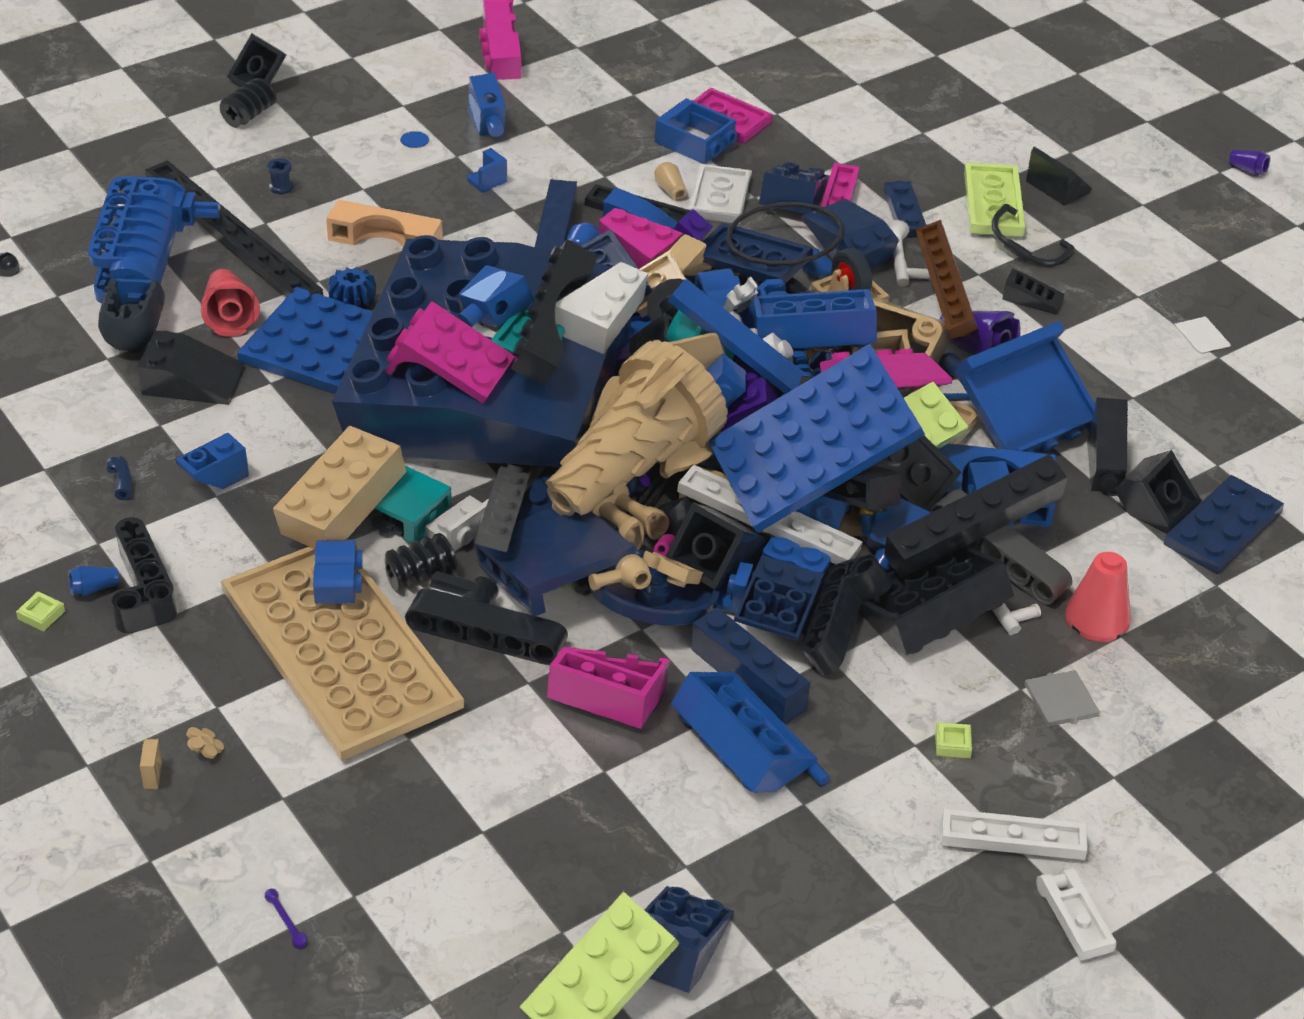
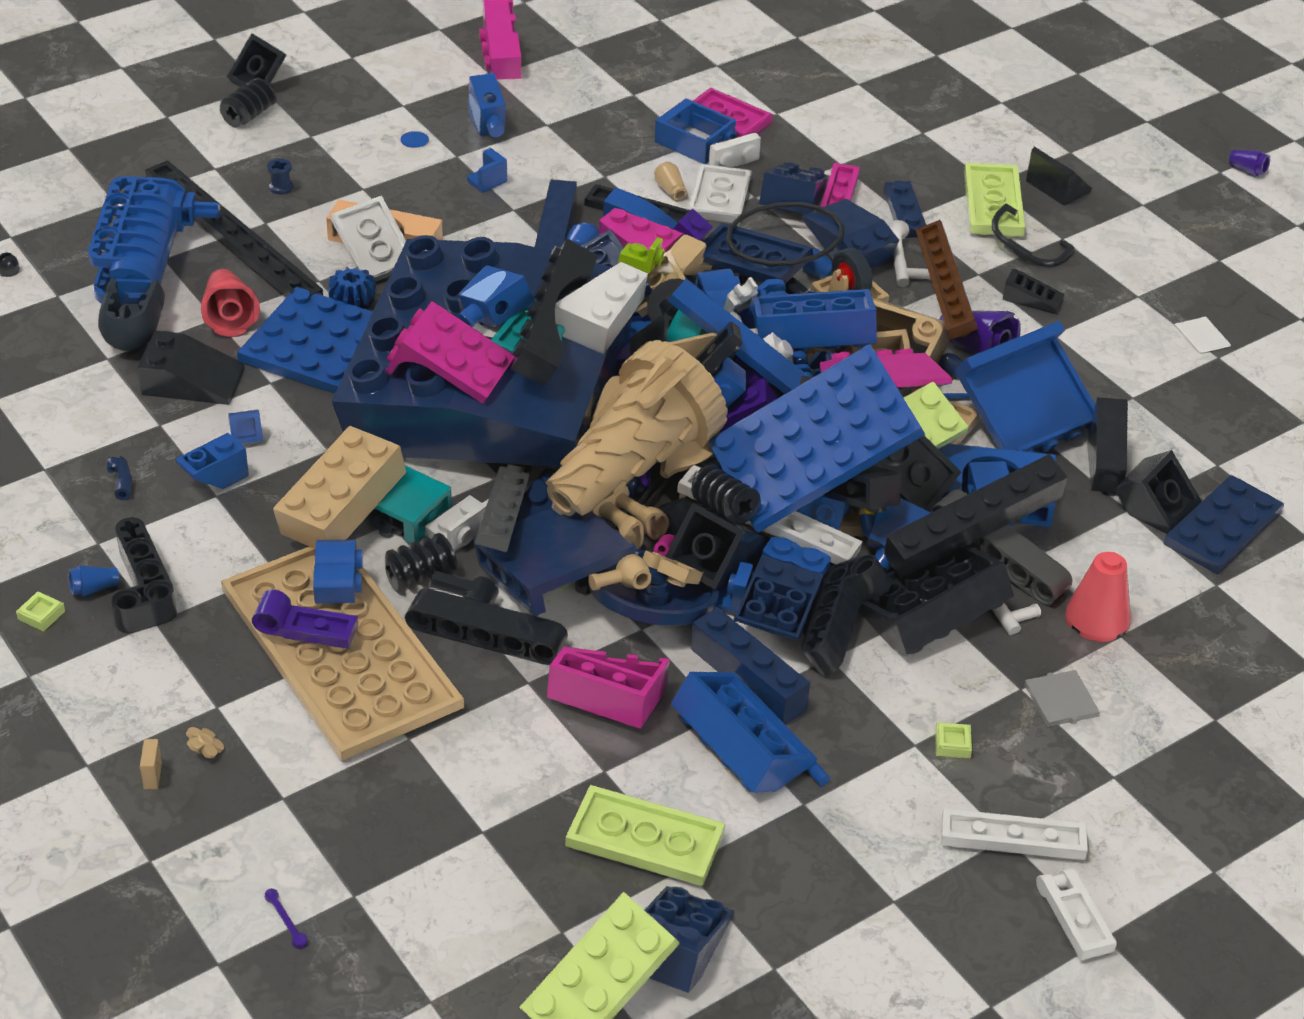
none -> blue tile [228,409,264,444]
none -> dark purple plate [252,589,358,649]
none -> white tile [331,196,406,281]
none -> yellowish green plate [565,785,725,886]
none -> lime bracket [618,237,665,274]
none -> black piece [691,465,761,524]
none -> black hinge [695,322,742,377]
none -> white plate [709,133,761,168]

